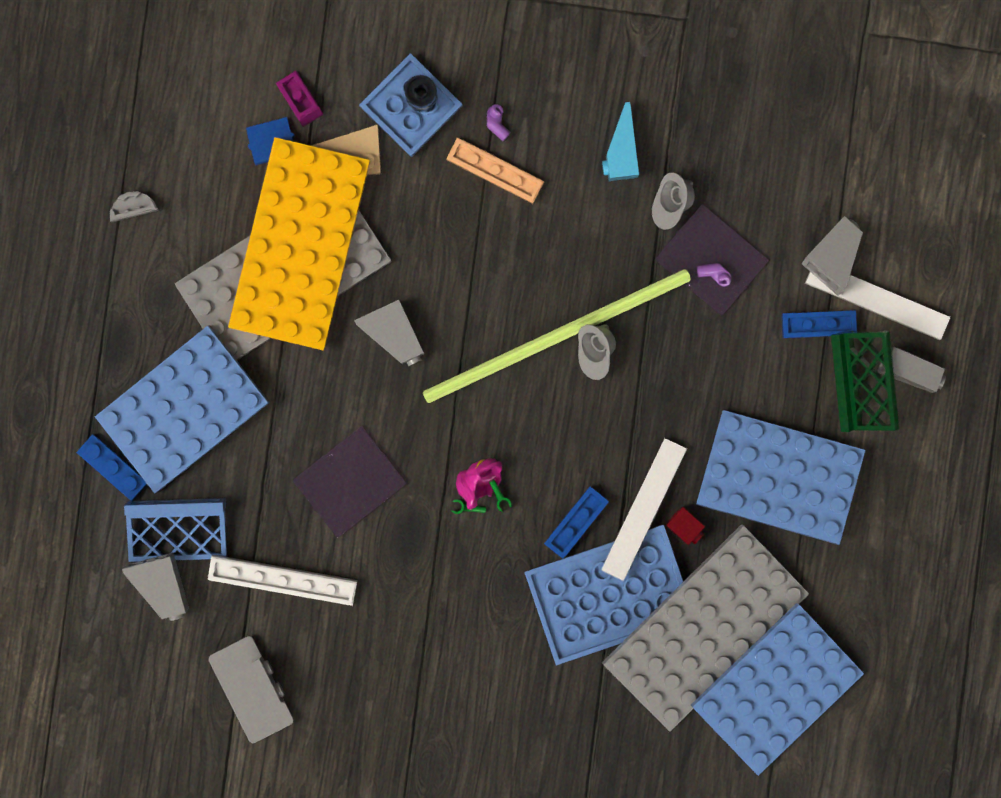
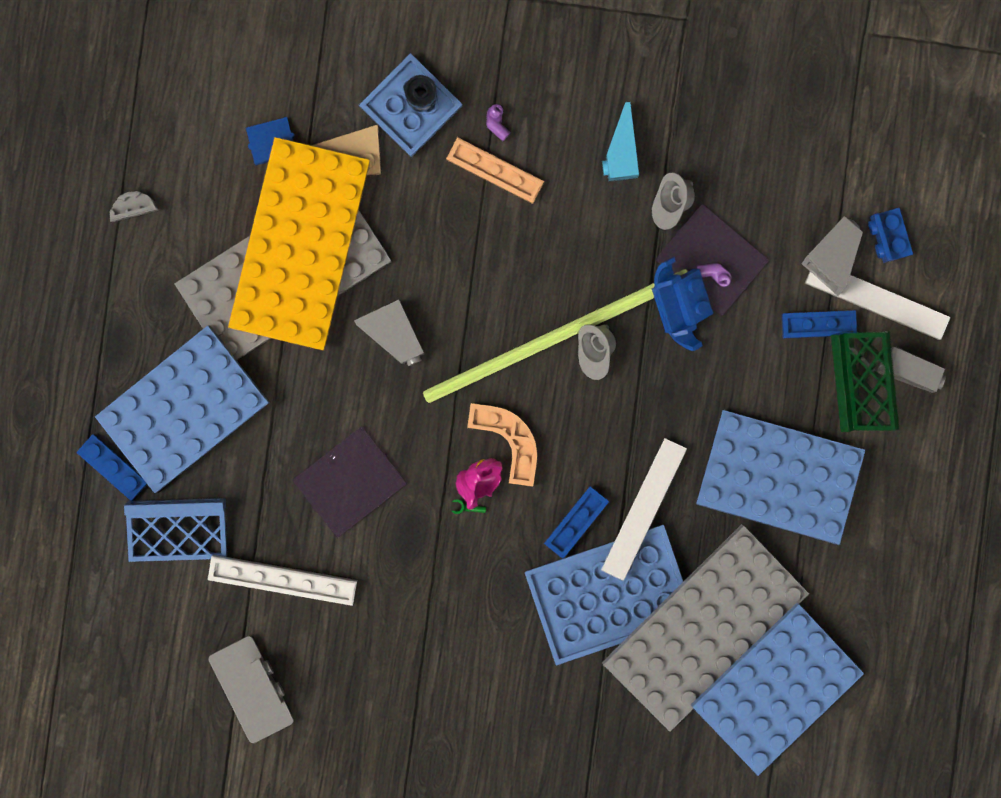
light grey slope [122,552,189,621] -> none
magenta slope [276,71,323,126] -> none
green hand [489,479,511,512] -> none
dark red brick [665,507,705,545] -> none
none -> light nougat plate [467,403,537,486]
none -> blue plate [652,257,713,351]
none -> blue bracket [868,208,913,263]

